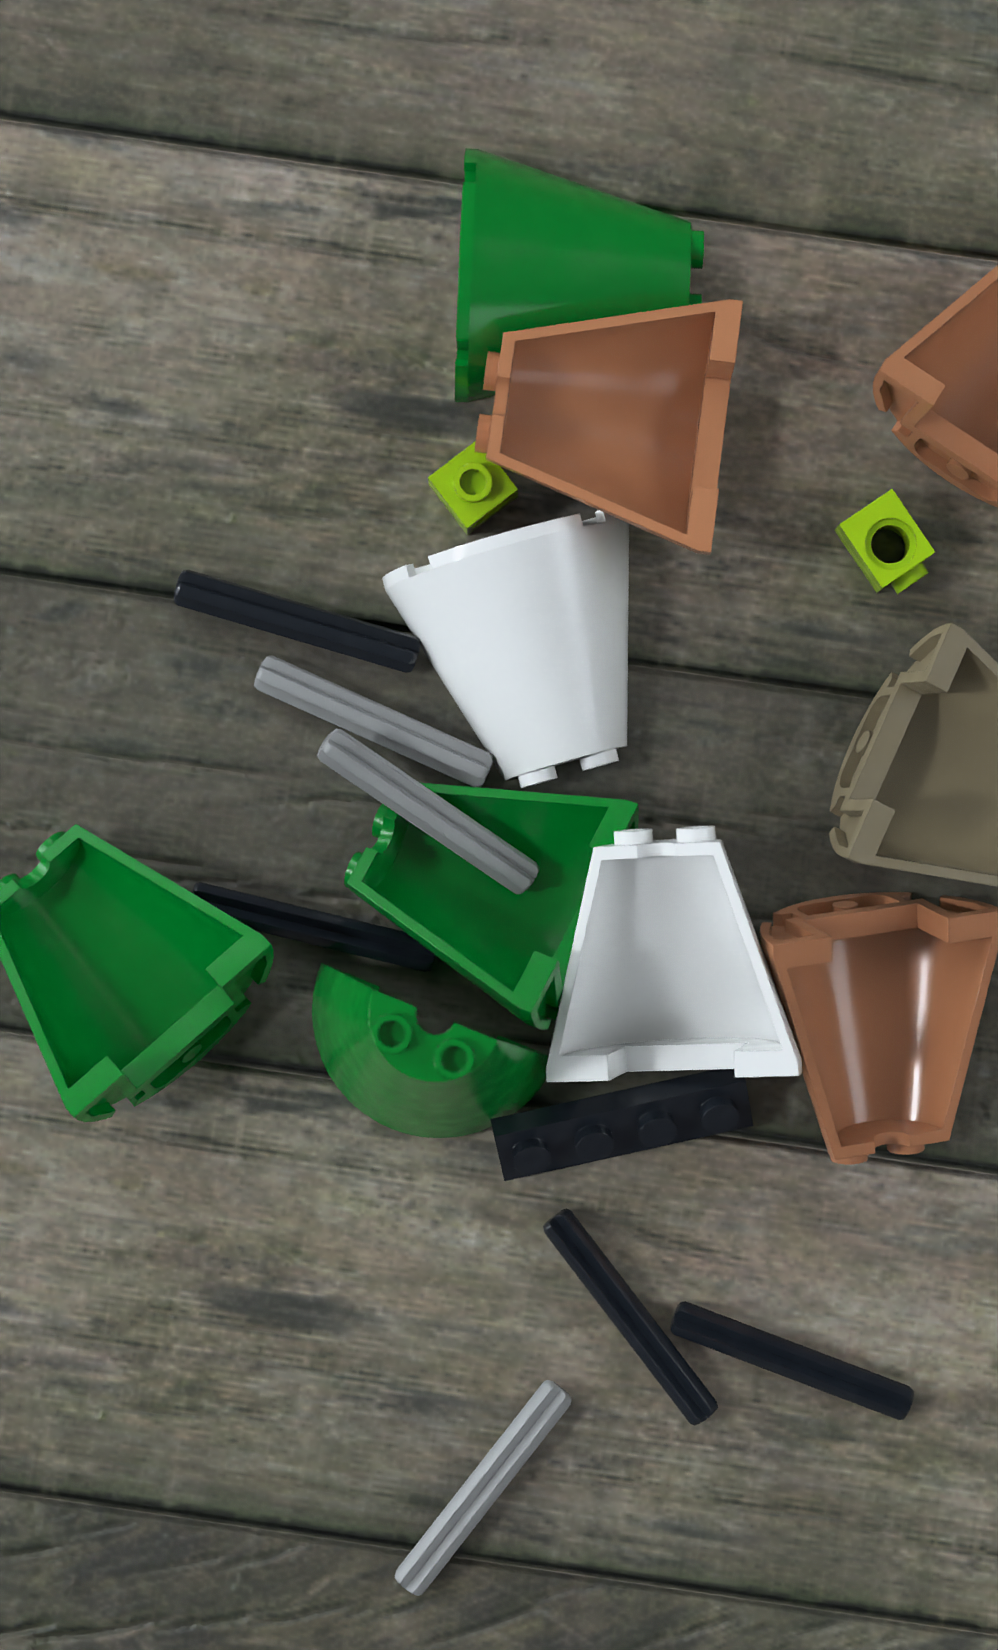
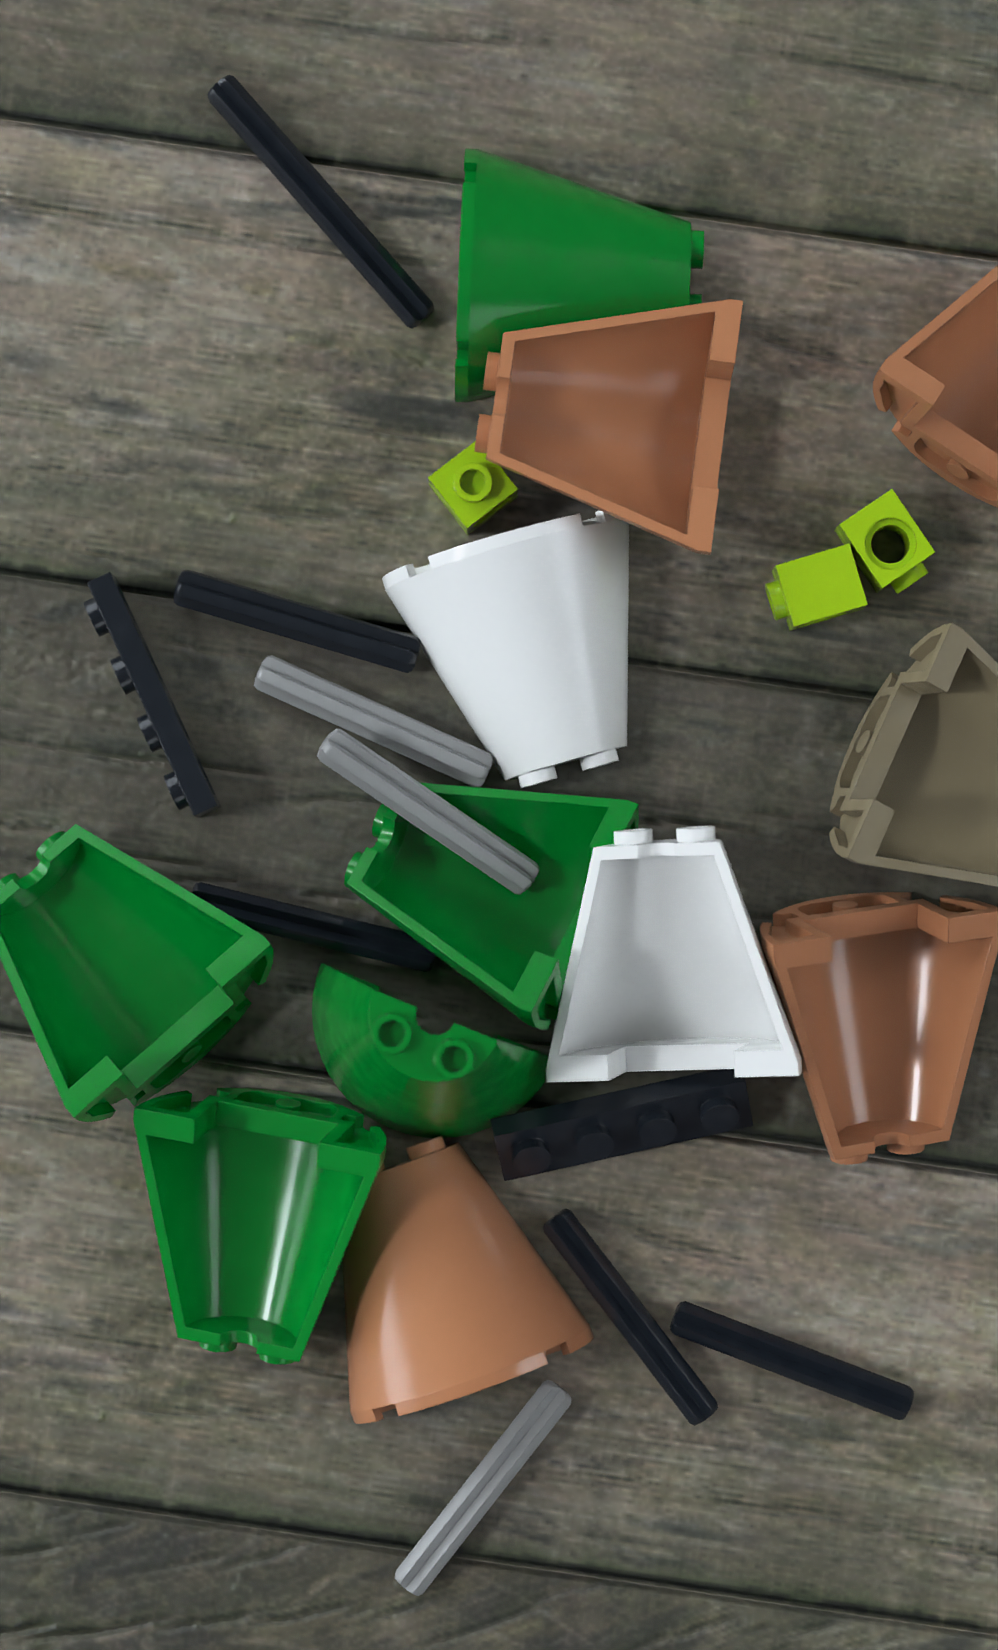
none -> black plate [83,572,221,818]
none -> green cone [133,1088,387,1365]
none -> black axle [207,75,434,329]
none -> nougat cone [342,1135,594,1424]
none -> lime brick [765,544,868,631]

